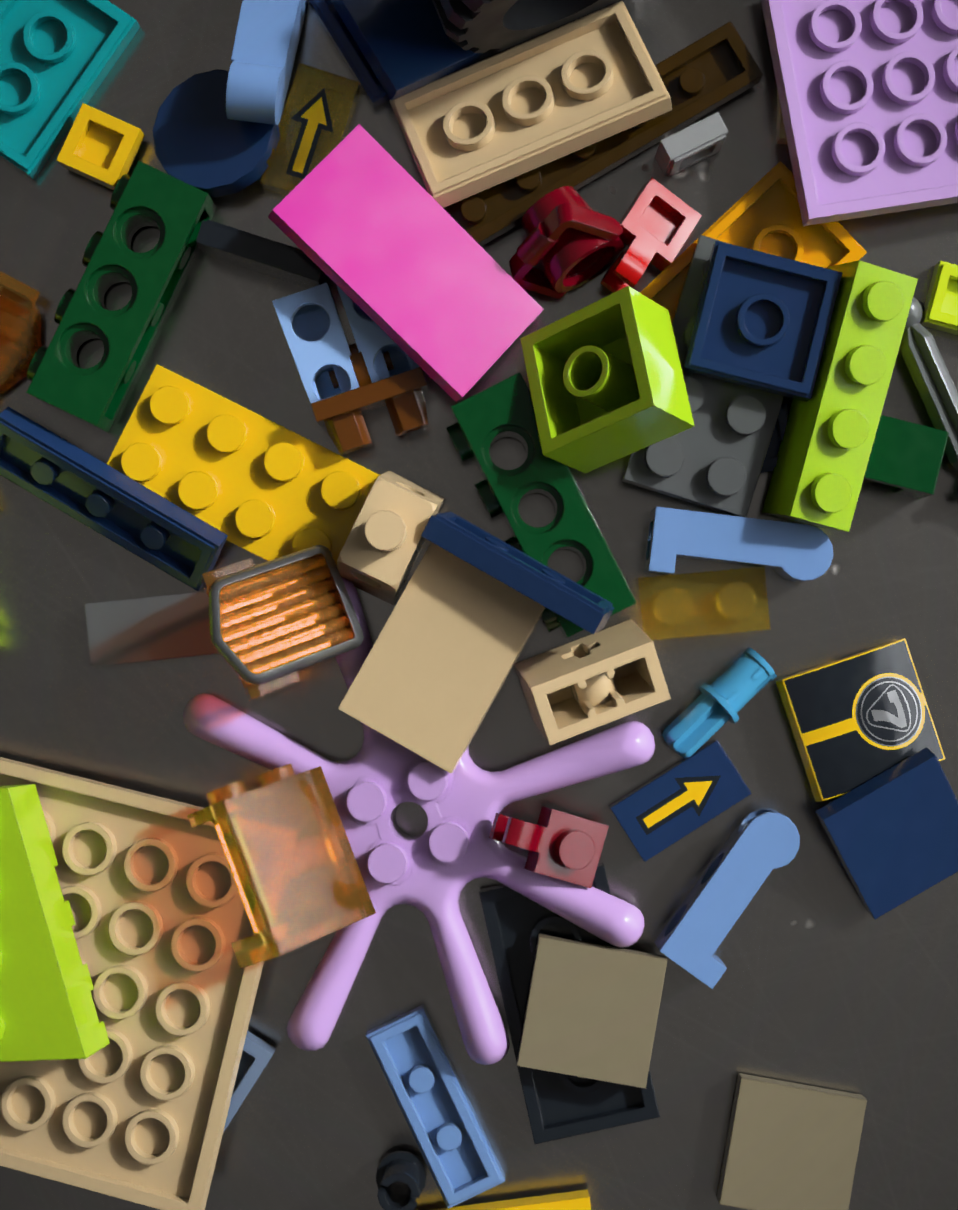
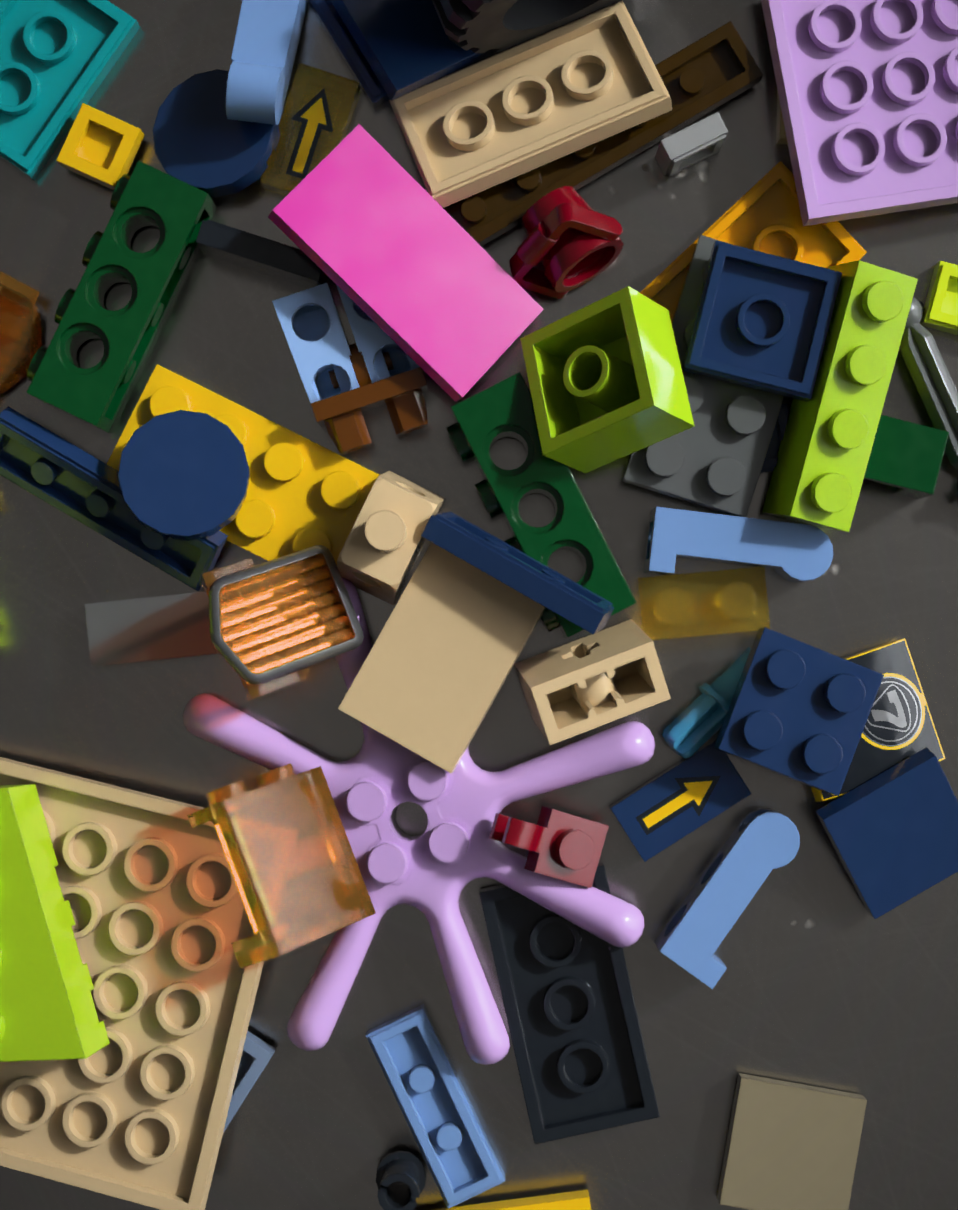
dark tan tile [517,934,668,1089] -> none
plate [600,178,702,293] -> none
none -> dark blue tile [118,410,250,541]
none -> dark blue plate [714,627,884,796]

